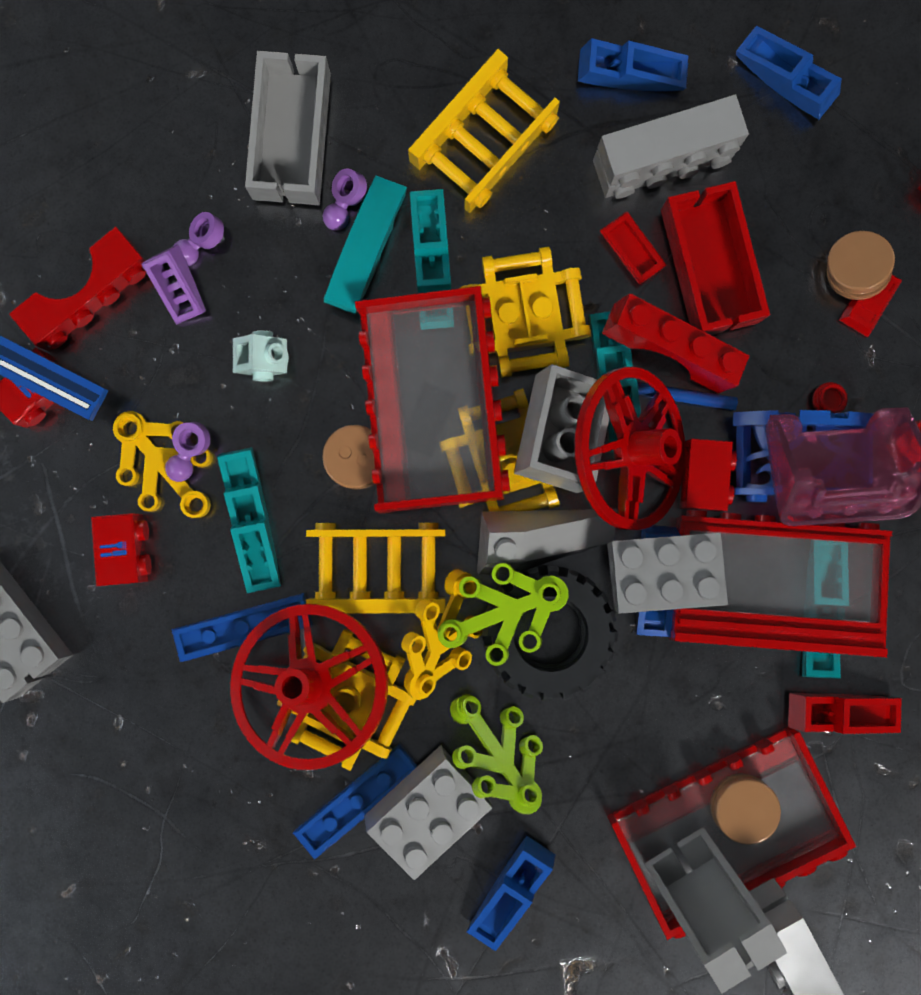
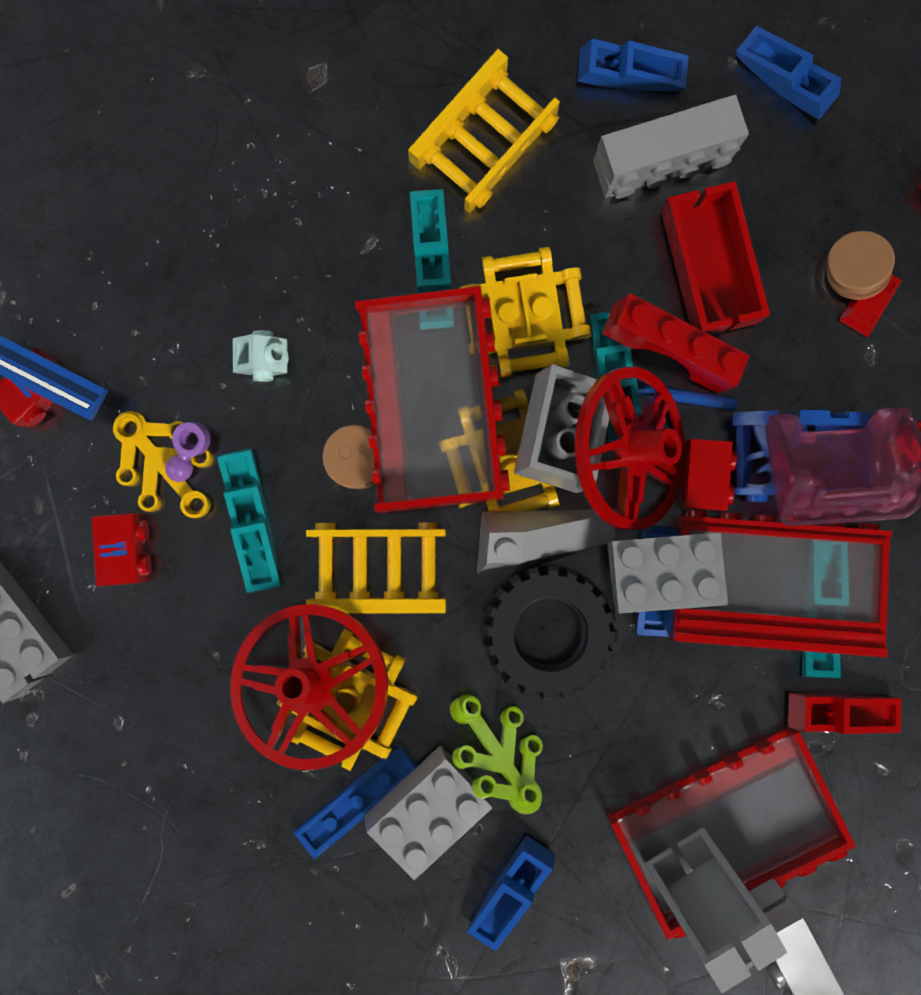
red arch [9,226,146,351] -> none
medium lavender slope [141,245,206,325] -> none
blue tile [171,593,314,662] -> none
medium lavender plate [173,212,224,266] -> none
light grey piece [245,51,331,205] -> none
medium lavender plate [323,168,367,231] -> none
teal slope [324,175,407,314] -> none
yellow plant [401,569,483,700] -> none
lime plant [438,563,569,666] -> none
red tile [600,211,666,285] -> none
medium nougat head [710,773,781,845] -> none
red plate [812,382,848,413] -> none

